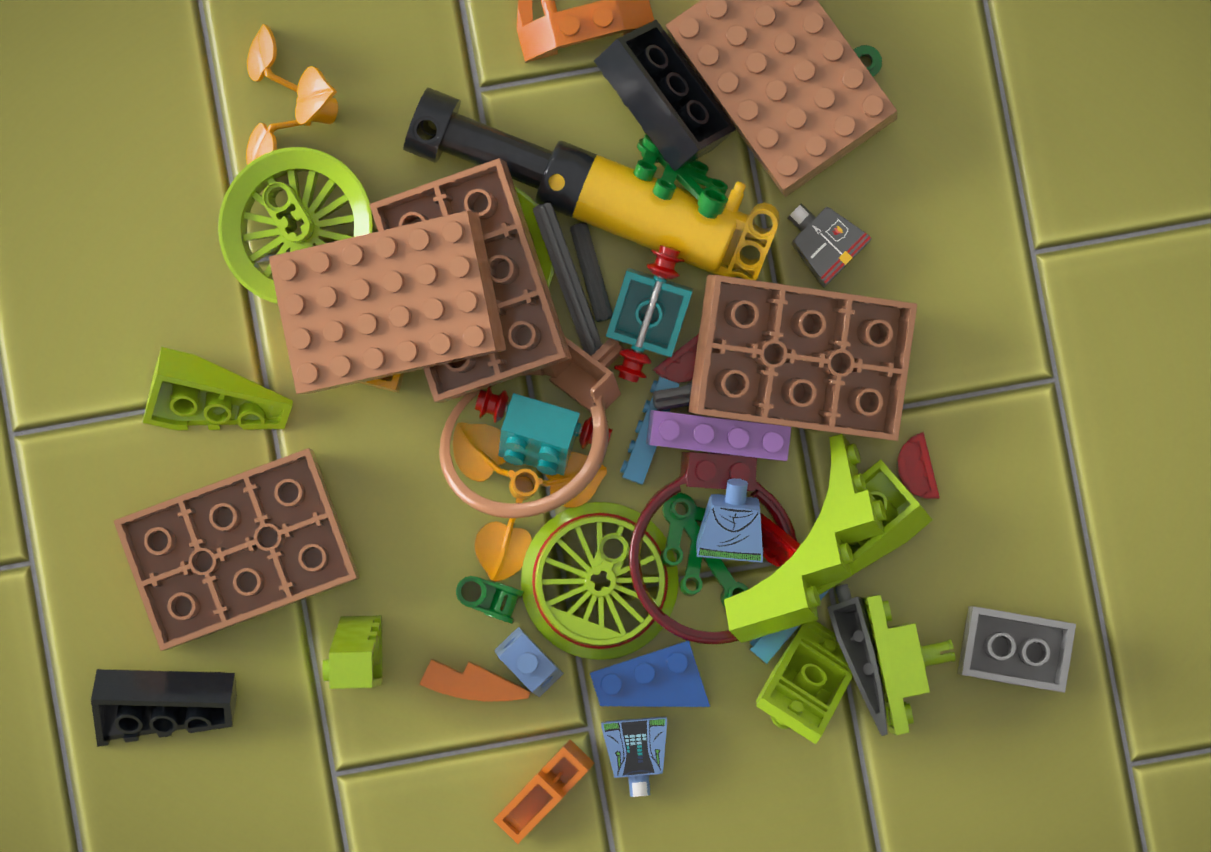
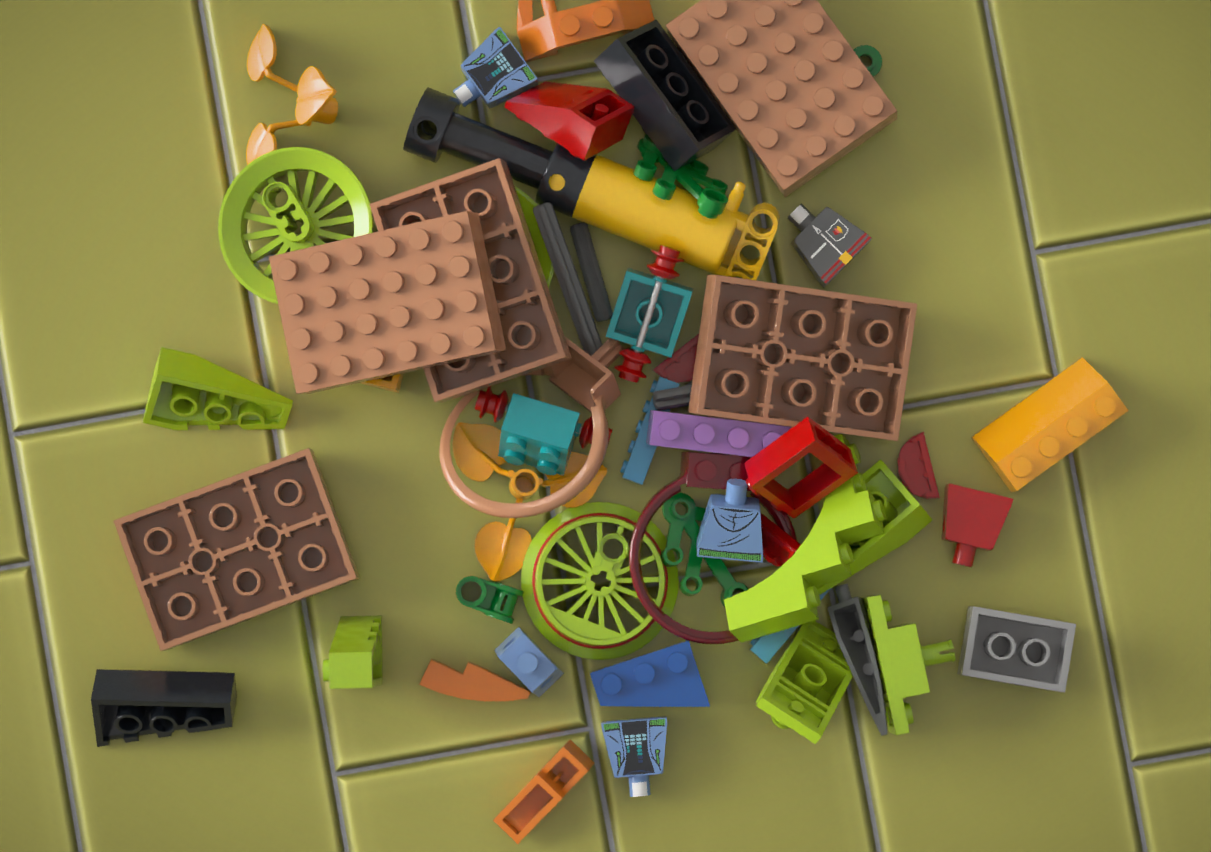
none -> torso [453,27,539,109]
none -> red slope [504,81,635,161]
none -> red window [744,416,858,519]
none -> red torso [942,483,1013,568]
none -> light orange slope [971,357,1129,493]

